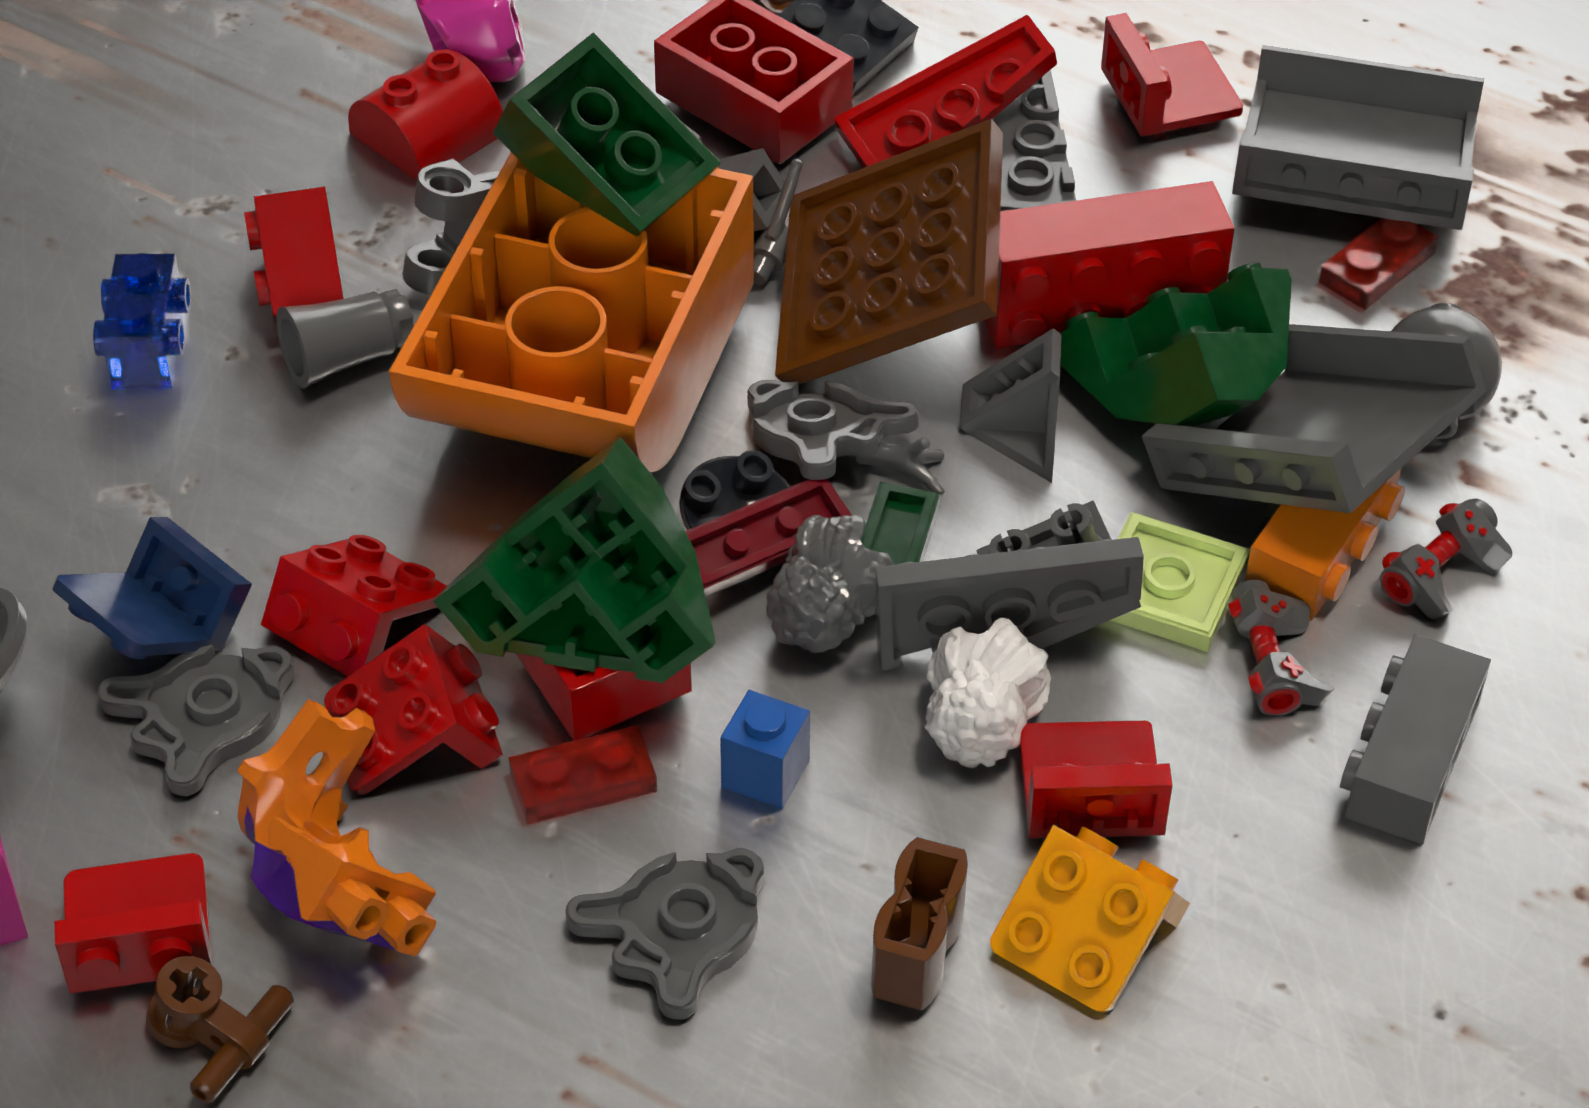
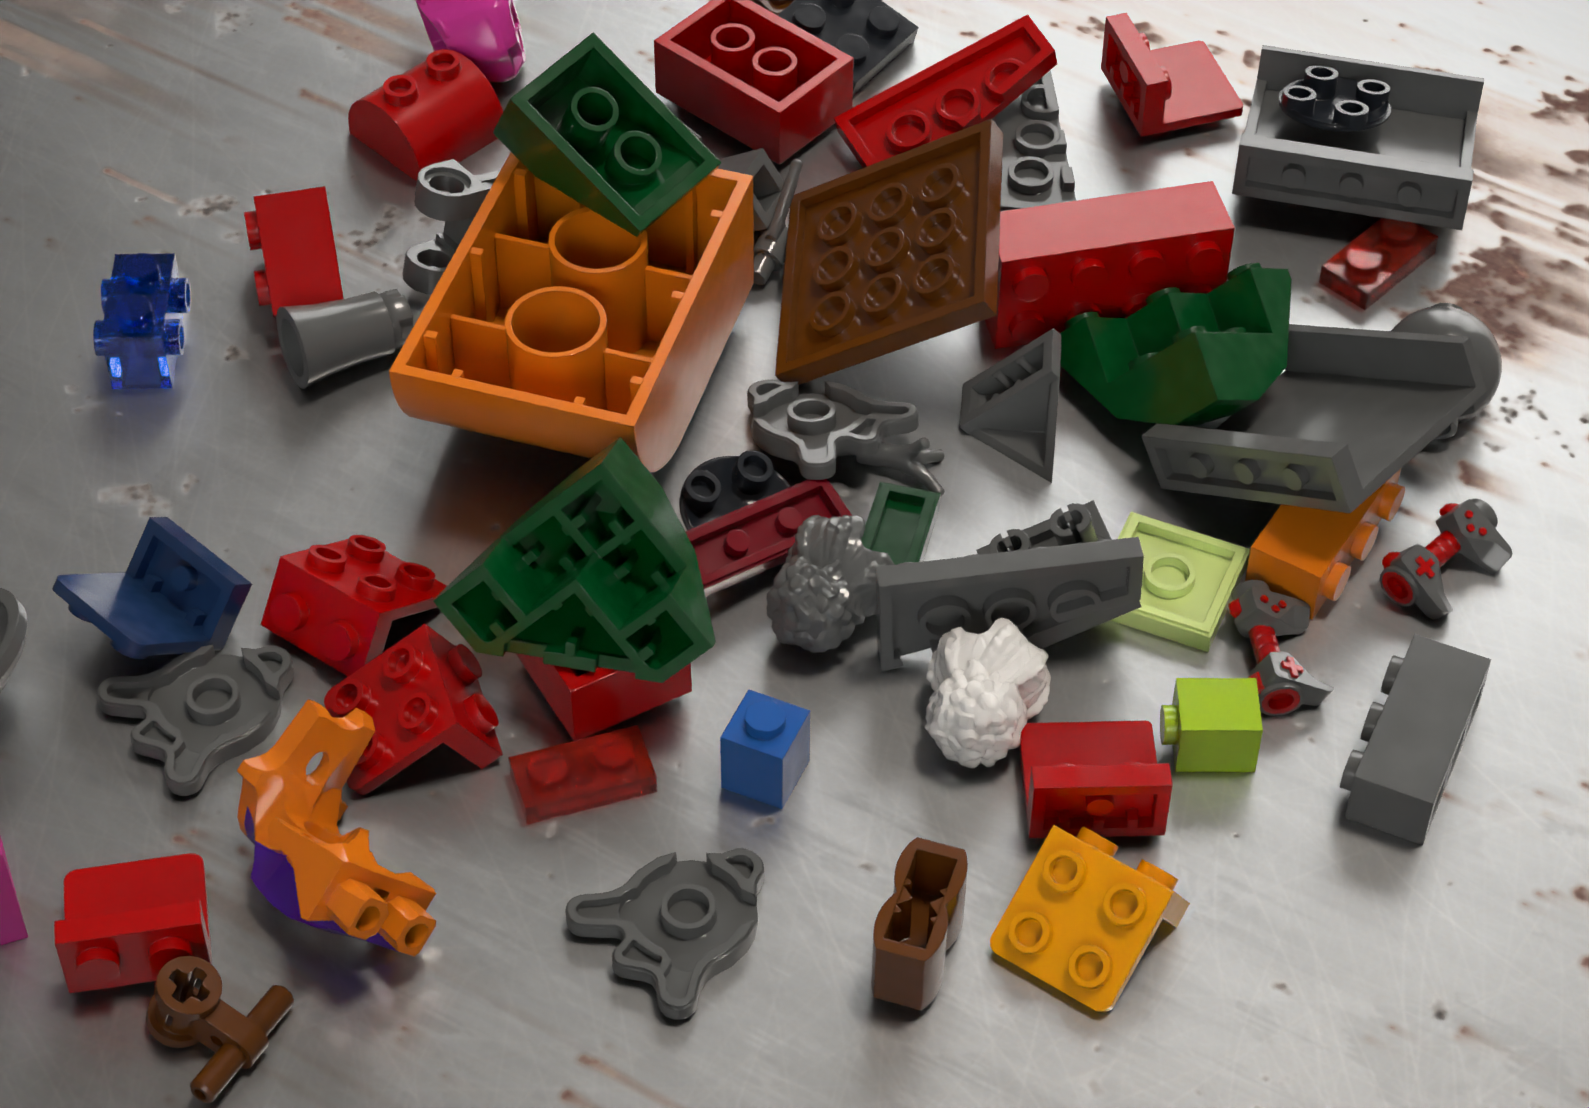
none -> lime brick [1160,678,1263,772]
none -> black dish [1278,65,1391,132]

